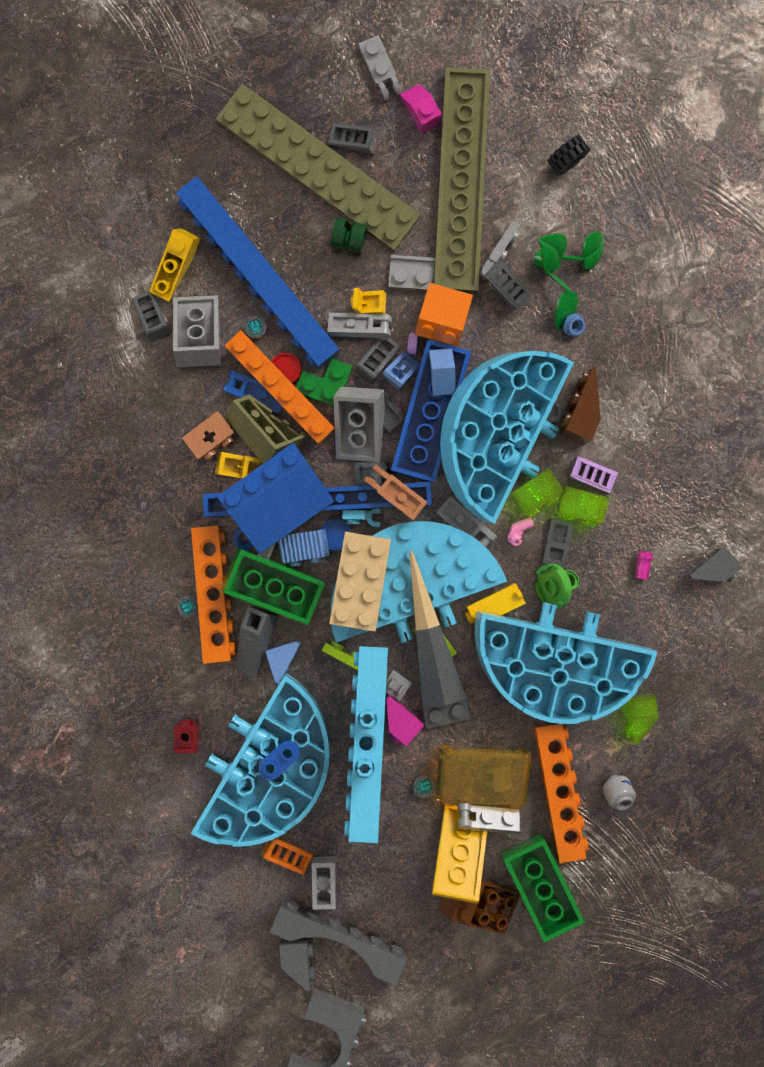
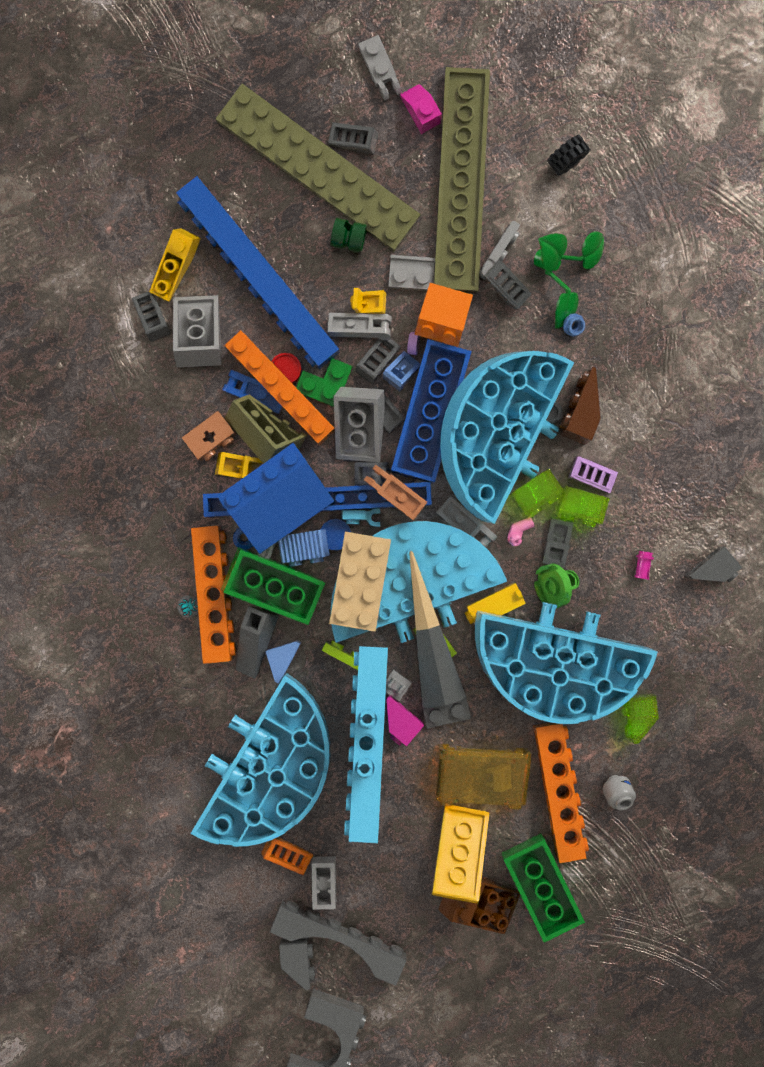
dark red brick [173,719,200,753] -> none
tile [244,316,267,340] -> none
blue plate [259,740,300,780] -> none
tile [413,774,435,798] -> none
medium blue slope [429,349,456,396] -> none
plate [457,803,520,834] -> none

